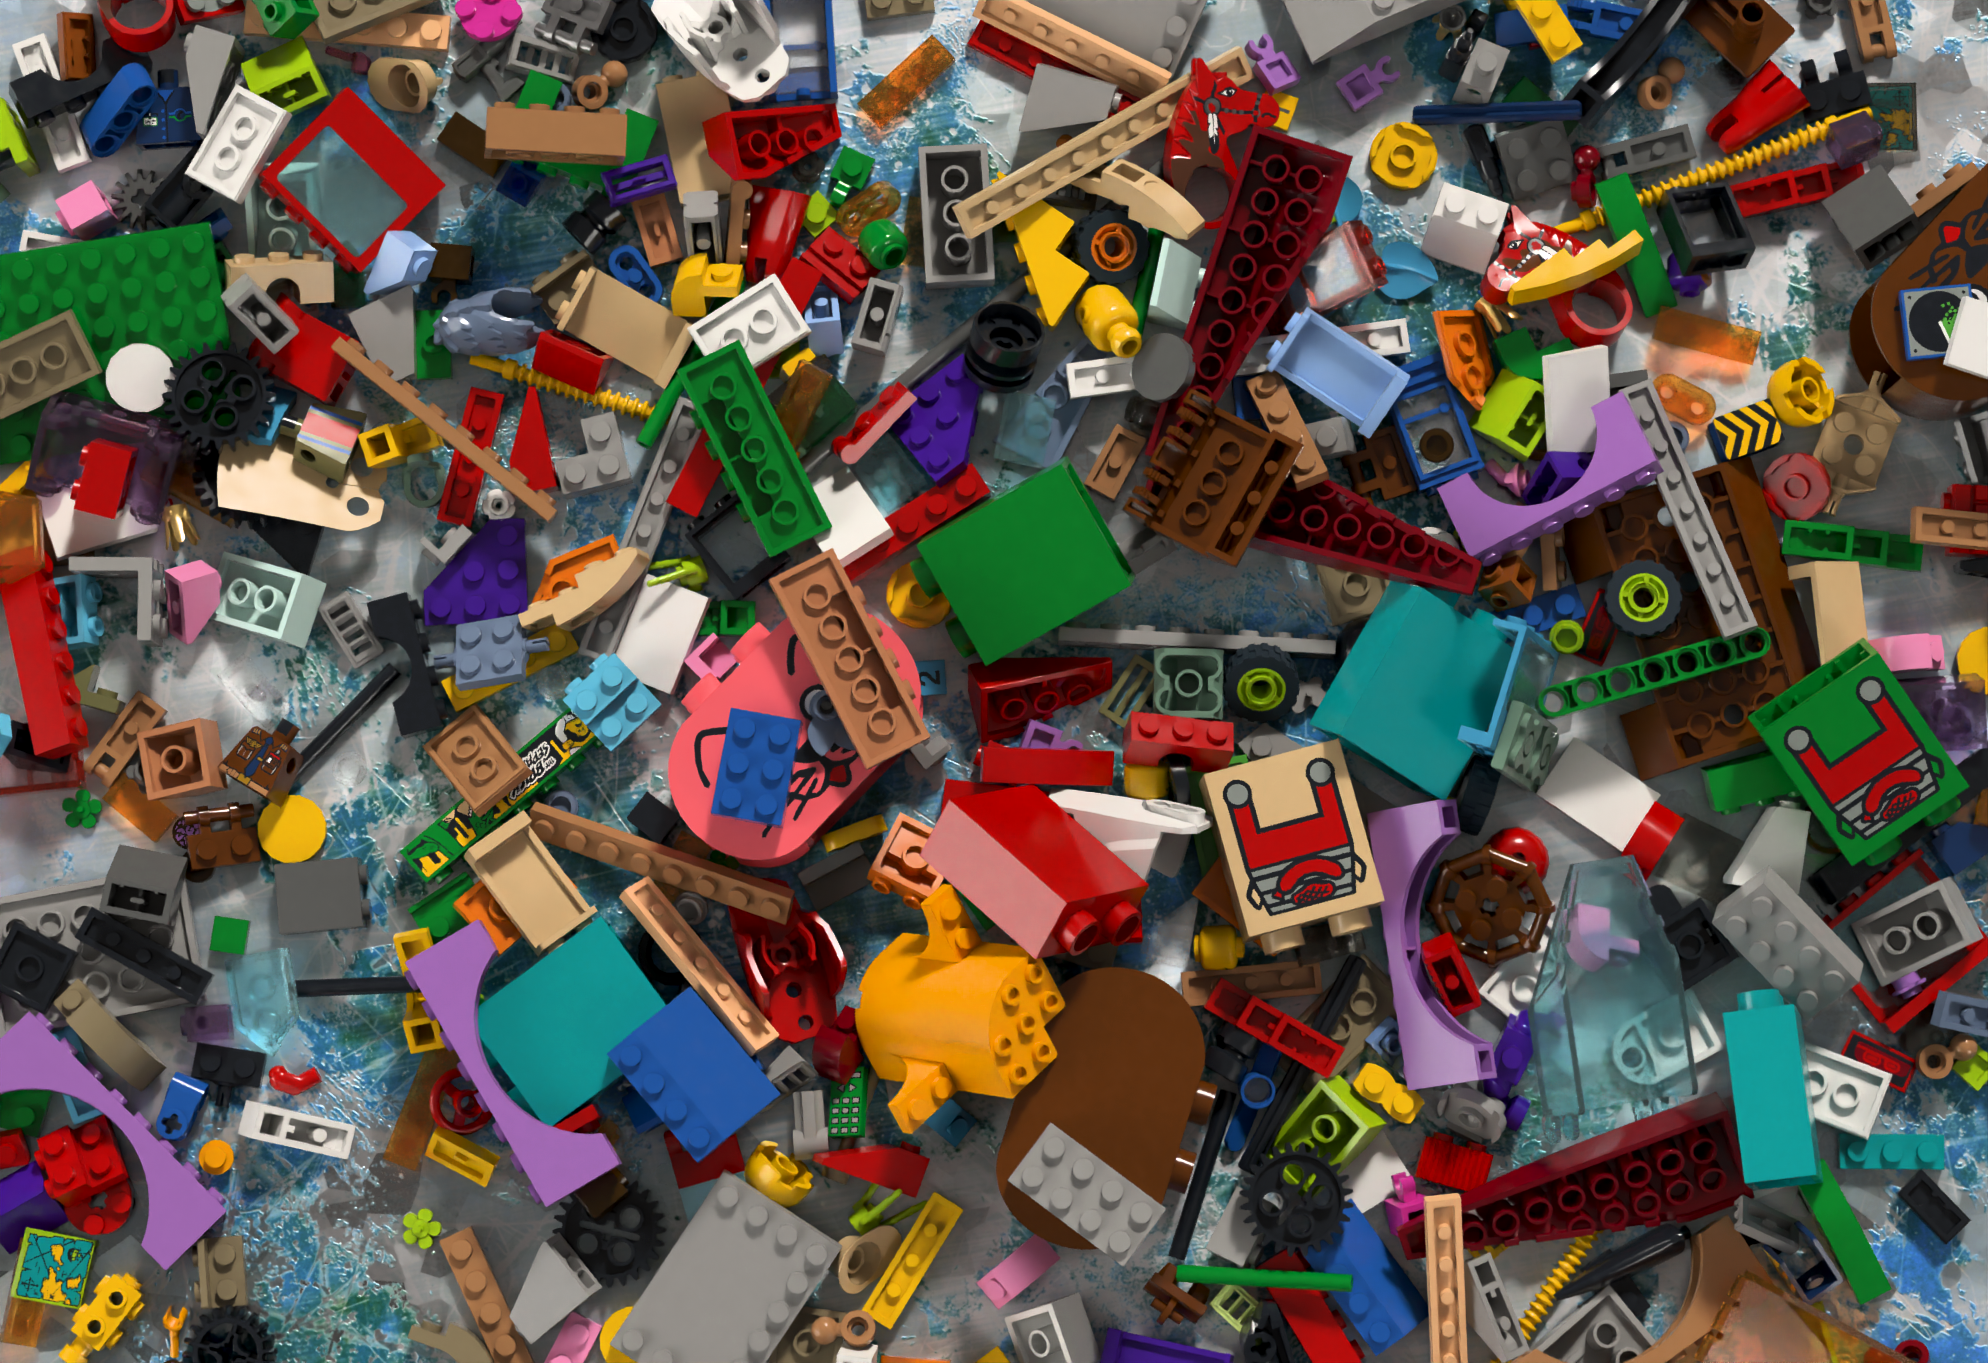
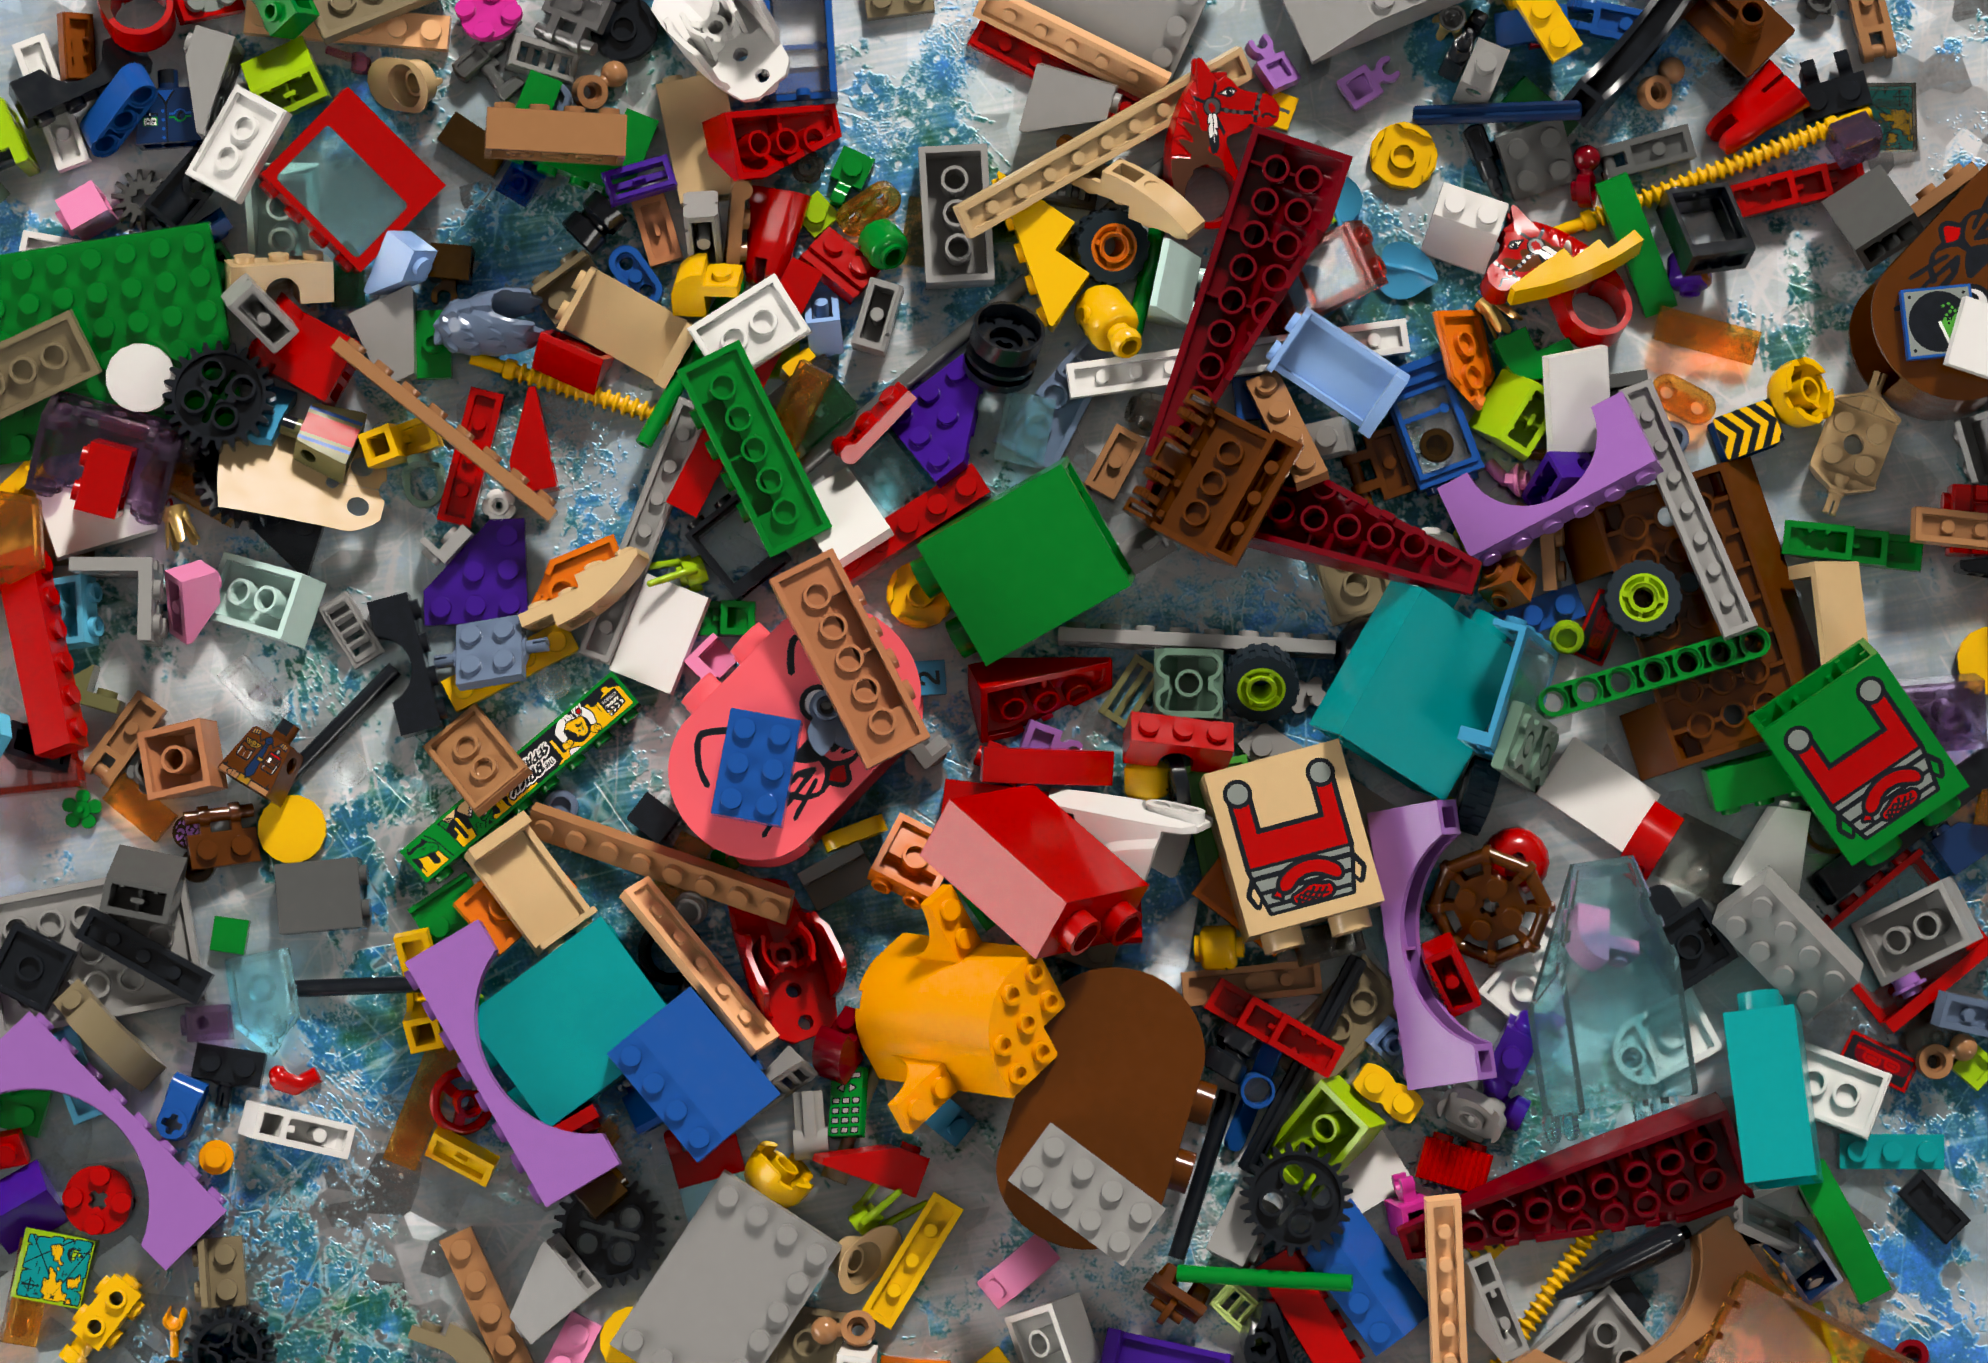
red plate [34,1115,129,1208] -> none
lime plant [403,1208,442,1249] -> none
light grey brick [555,411,633,500] -> none
medium azure plate [563,652,663,753] -> none
clear orange plate [857,35,956,130] -> none
dark grey tile [1132,333,1196,403] -> none
red tile [1762,452,1831,521] -> none
bright pink brick [1868,633,1945,674] -> none

